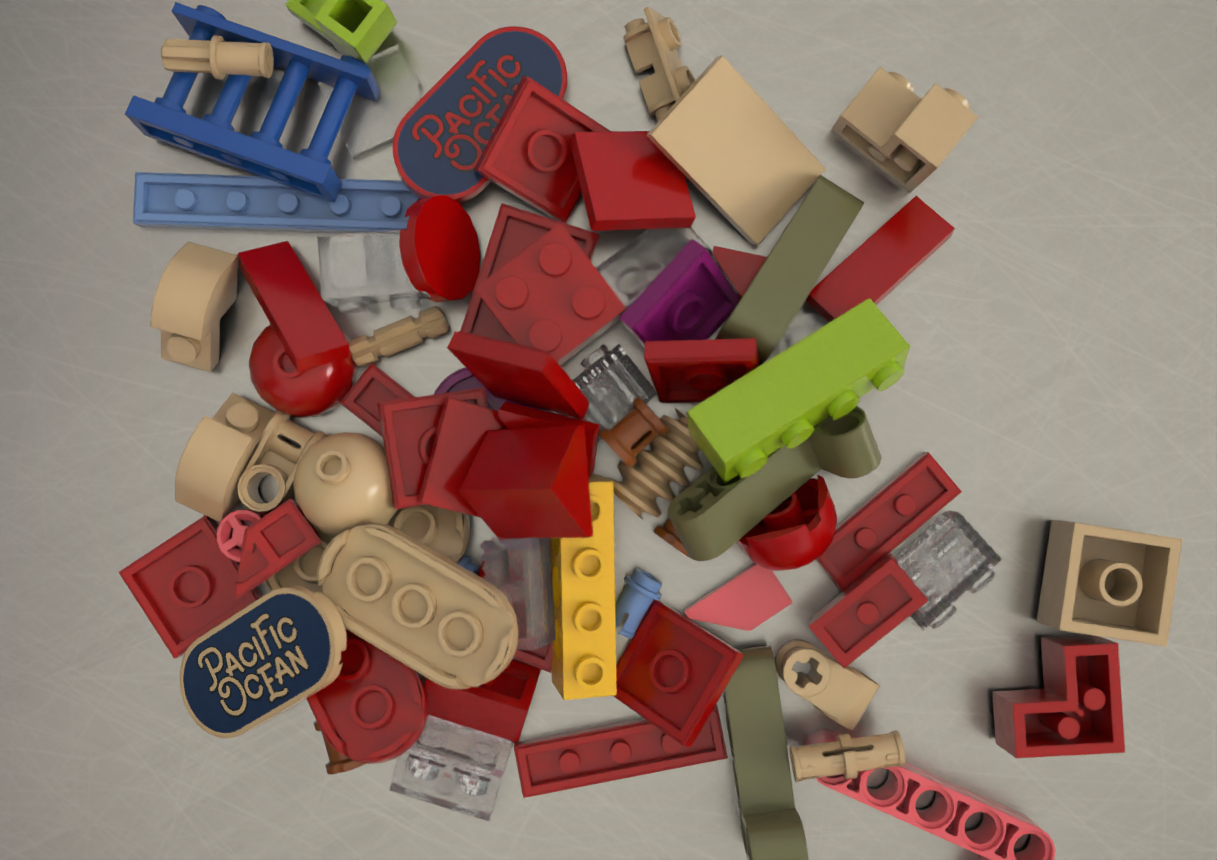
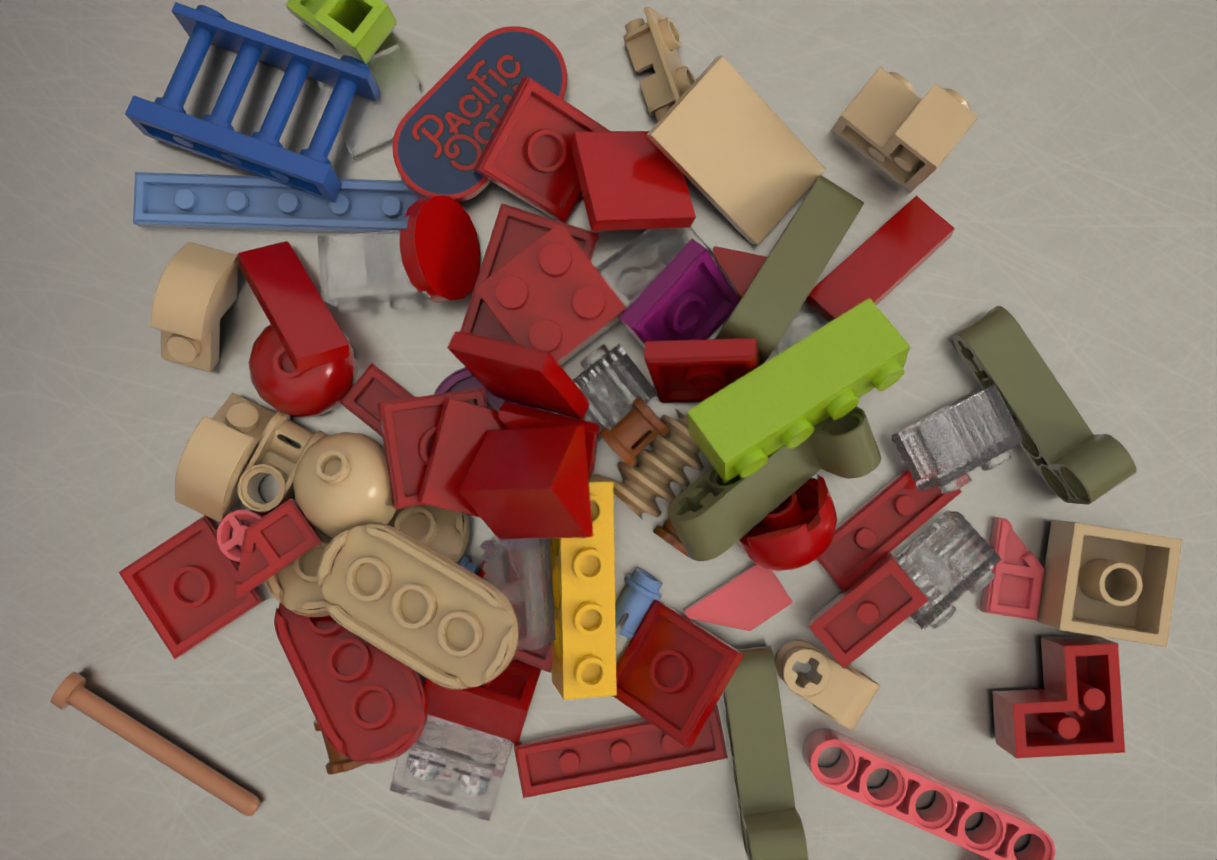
tan axle [161,35,274,80] -> none
tile [179,585,346,738] -> none
tan axle [348,306,449,367] -> none
tan pin [789,730,906,783] -> none
none -> nougat bar [51,672,261,816]
none -> clear brick [892,384,1024,494]
none -> olive beam [953,306,1136,505]
none -> coral tile [980,517,1045,621]

